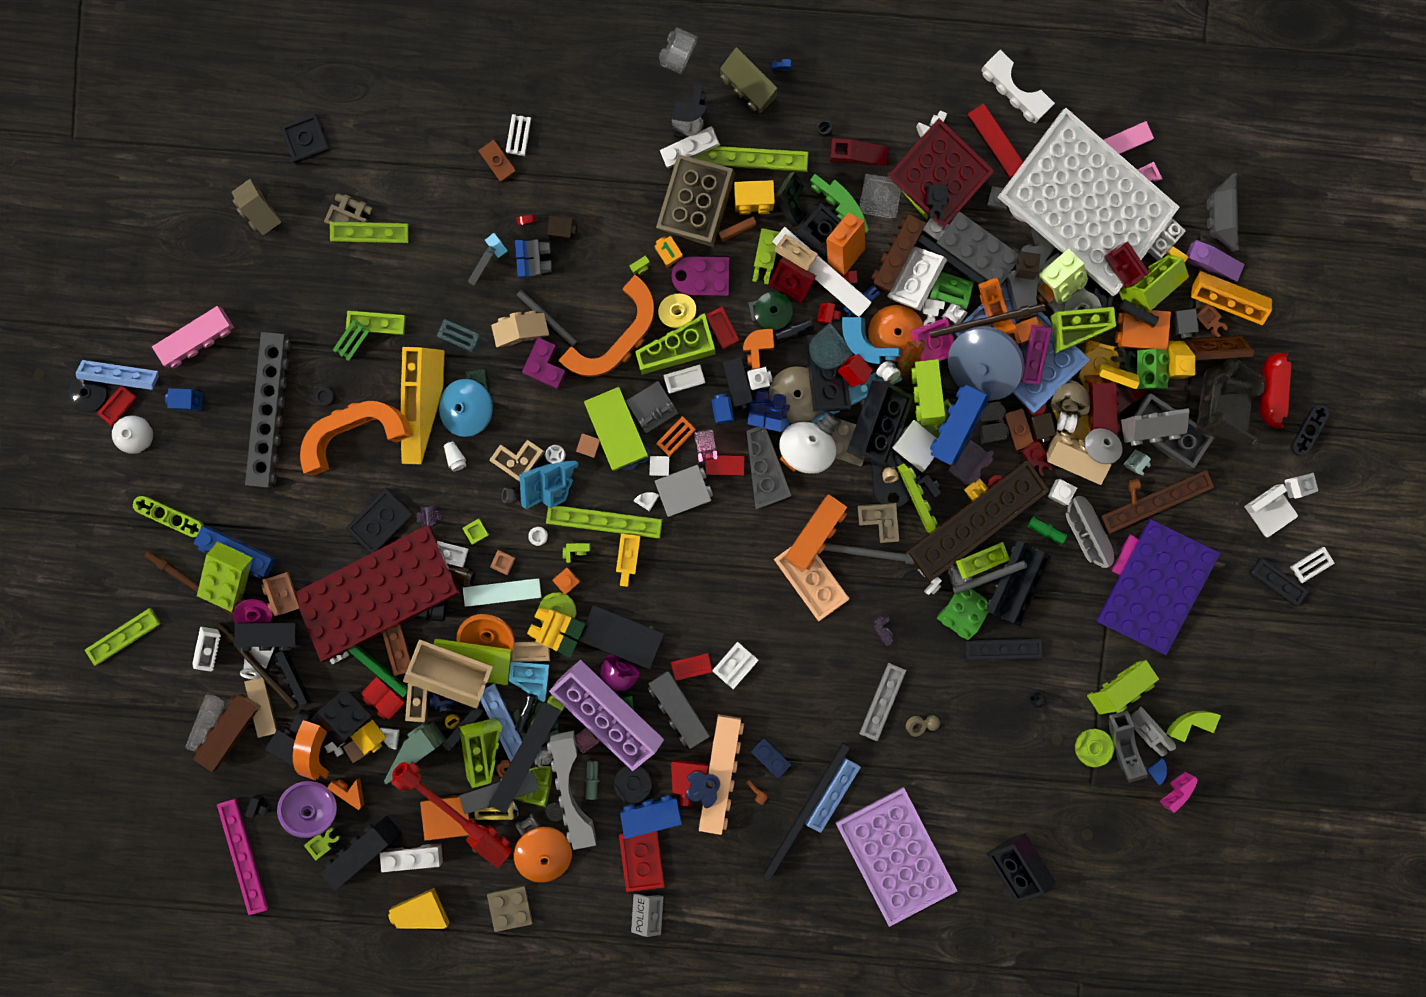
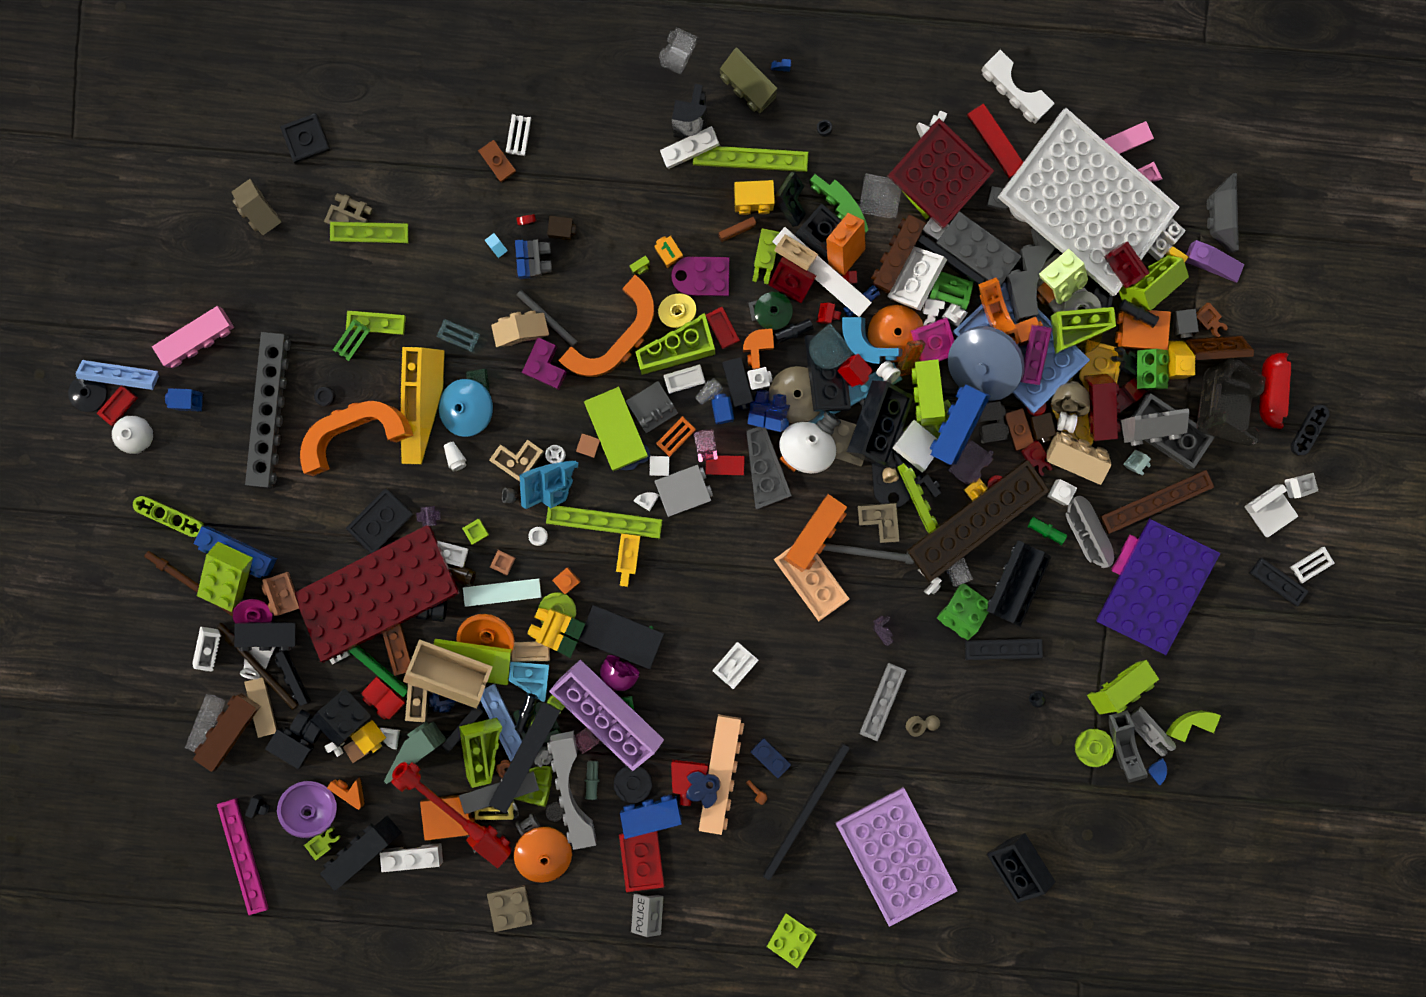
lime tile [85,608,161,666] -> none
orange arch [293,720,329,780] -> none
yellow slope [388,888,450,929] -> none
yellow hinge [445,714,461,730] -> none
dark grey tile [468,246,496,285] -> none
lime bracket [563,543,591,563] -> none
dark grey brick [648,670,710,749] -> none
dark tan slope [656,154,735,247] -> none
red tile [671,653,713,681] -> none
light blue plate [805,757,861,833] -> none
dark red slope [830,138,888,166] -> none
black plate [926,185,948,220] -> none
dark brown bar [929,303,1046,339] -> none
dark grey bar [953,561,1027,594] -> none
lime plate [956,542,1010,579] -> none
dark brown brick [1015,251,1041,280] -> none
light grey dish [1084,428,1122,464] -> none
yellow tile [1100,362,1140,389] -> none
dark orange hand [1128,479,1141,505] -> none
dark pink slope [1160,772,1198,813] -> none
light orange brick [1191,271,1272,325] -> none
none -> clear cone [695,378,724,405]
none -> lime hinge [767,913,817,968]

